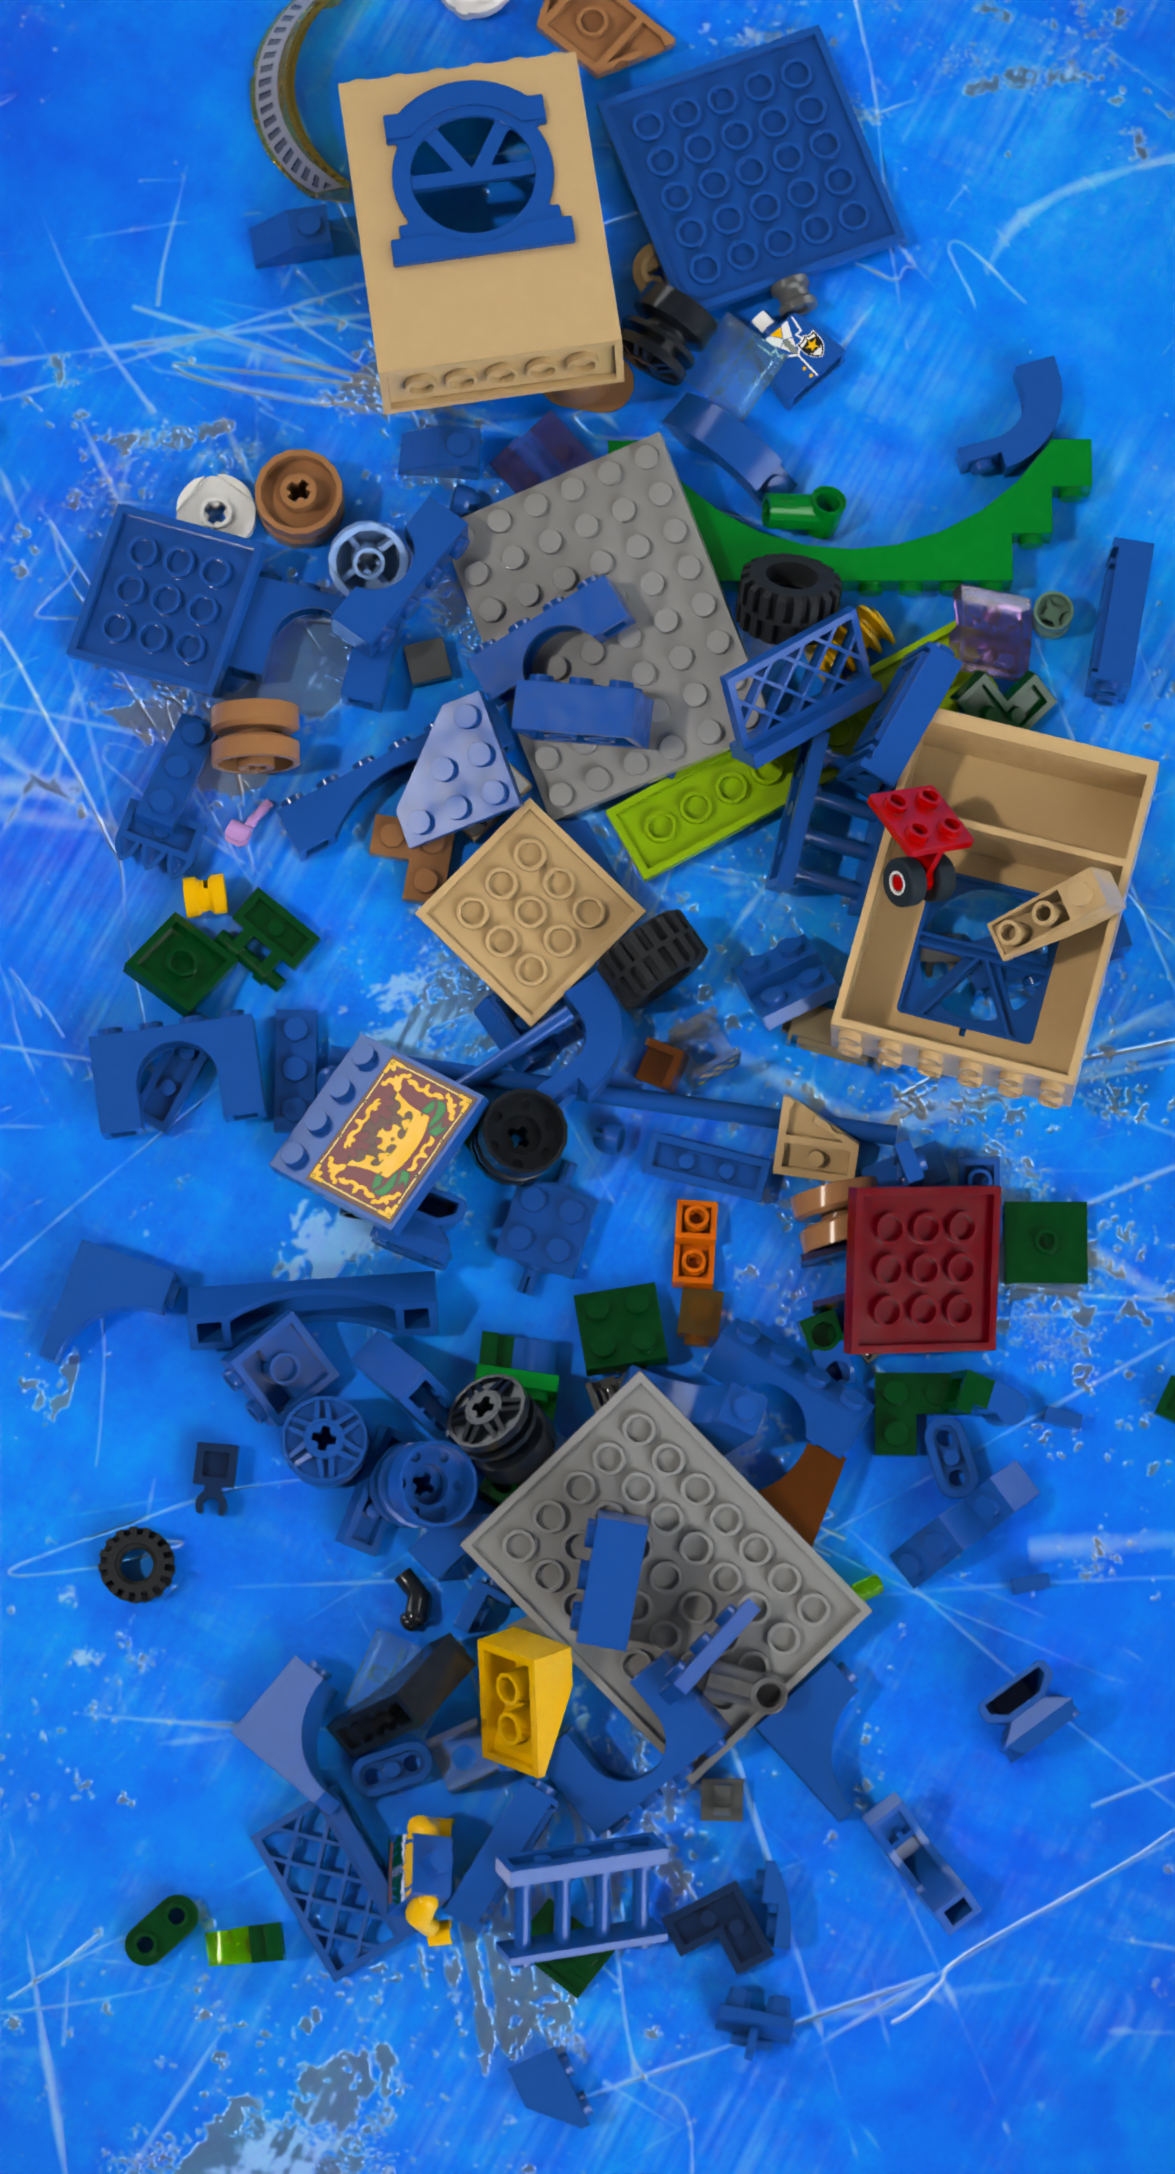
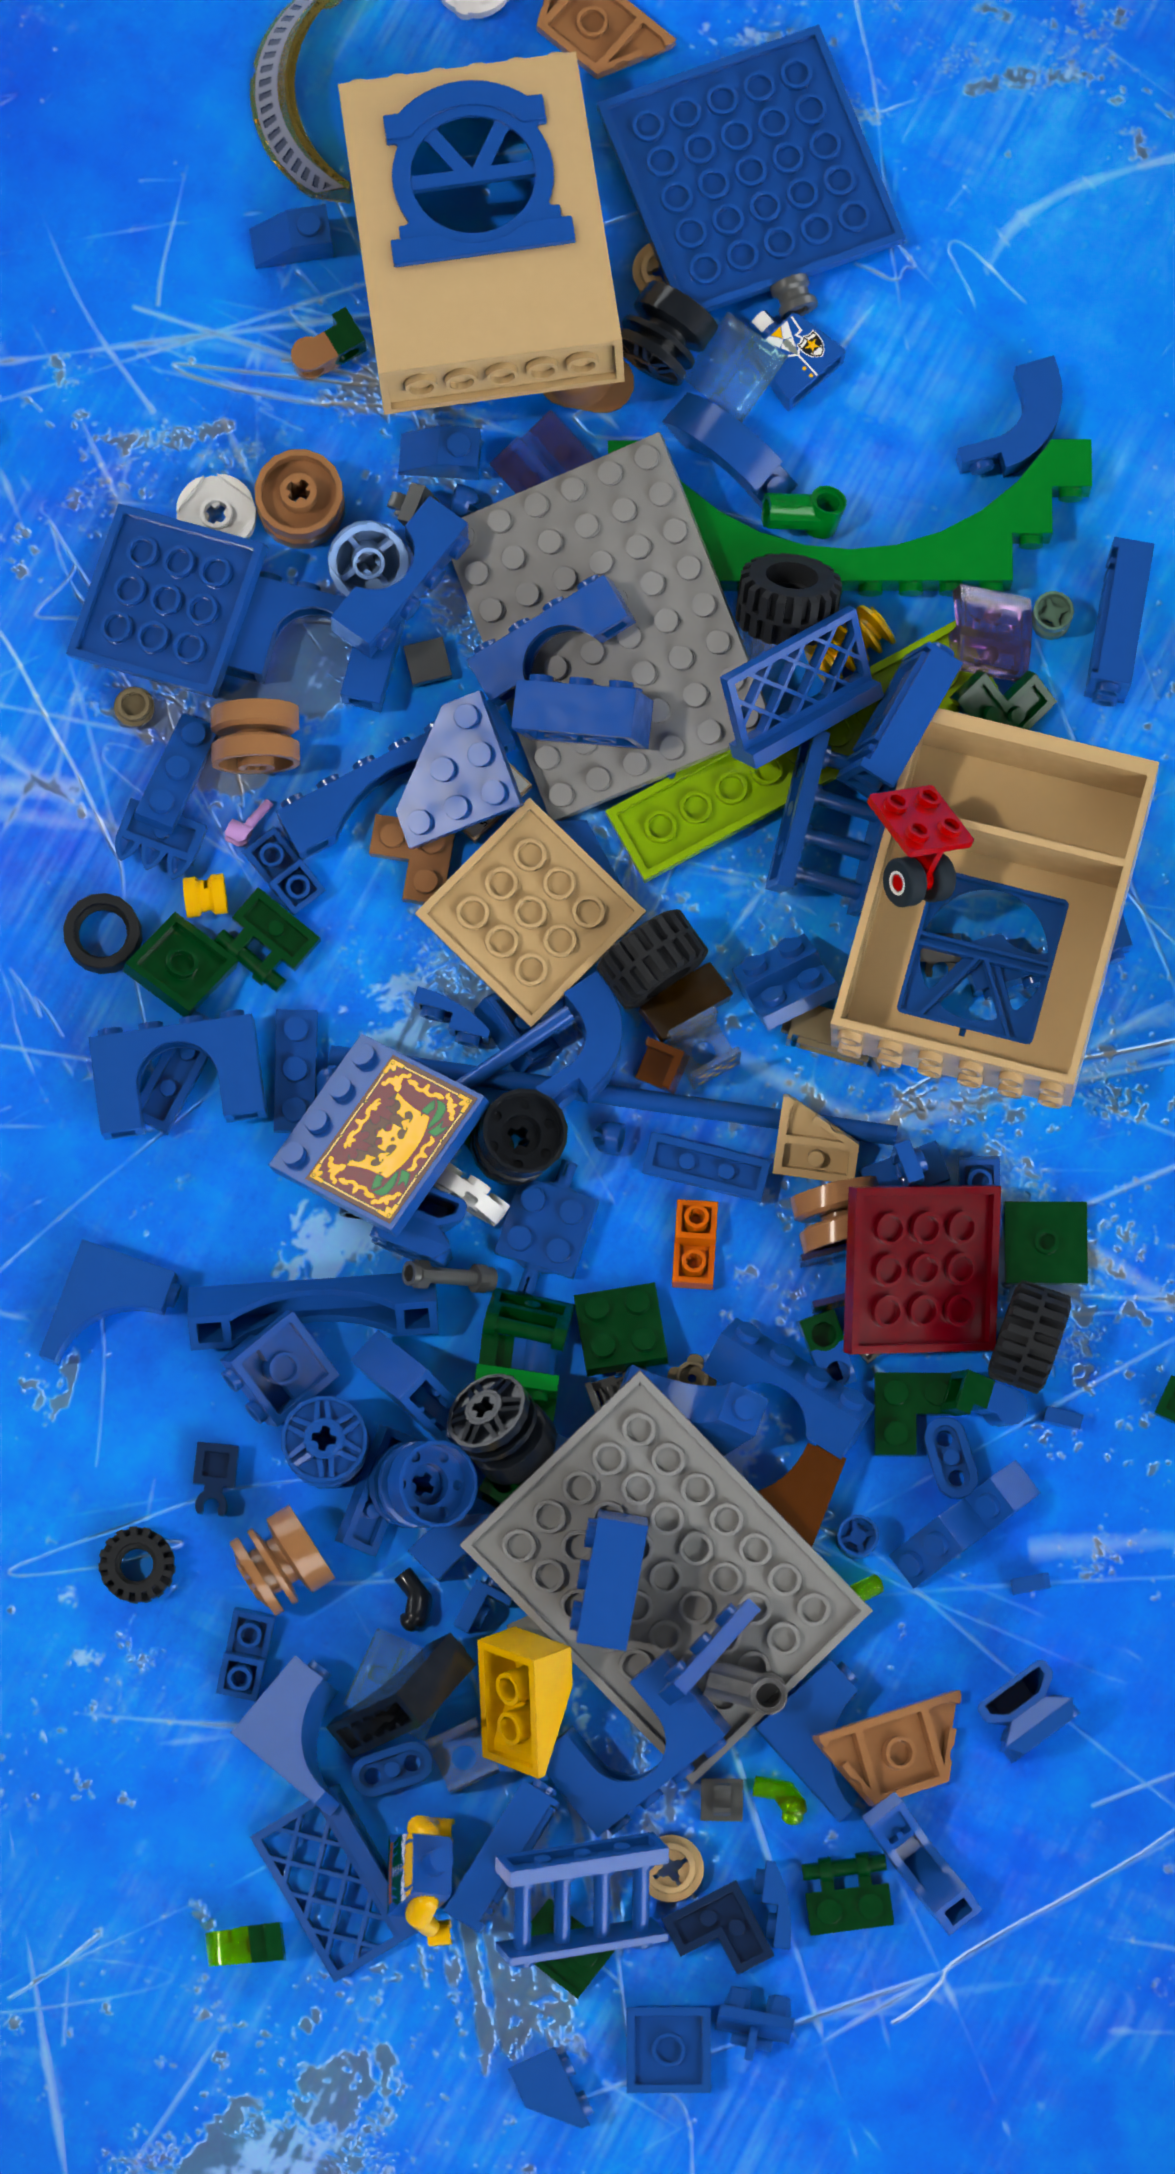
dark green plate [125,1895,199,1966] -> none
clear orange bracket [676,1287,724,1348] -> none
tan slope [987,866,1126,961] -> none
none -> black tyre [63,893,142,974]
none -> dark tan plate [114,687,155,728]
none -> blue slope [216,1607,276,1701]
none -> medium nougat wheel [229,1505,335,1616]
none -> blue slope [241,826,326,915]
none -> leg [291,307,367,380]
none -> dark grey tile [387,482,439,527]
none -> dark grey bar [402,1259,498,1293]
none -> blue slope [413,986,491,1048]
none -> white plate [434,1163,510,1226]
none -> dark green plate [482,1288,575,1351]
none -> blue plate [626,2007,711,2093]
none -> dark brown slope [638,962,733,1042]
none -> tan gear [649,1835,704,1903]
none -> dark tan plate [668,1354,717,1386]
none -> clear neon green arm [752,1776,807,1825]
none -> dark green plate [801,1852,894,1936]
none -> medium nougat wing [812,1690,961,1806]
none -> blue wheel [836,1515,879,1559]
none -> black tyre [988,1280,1071,1394]

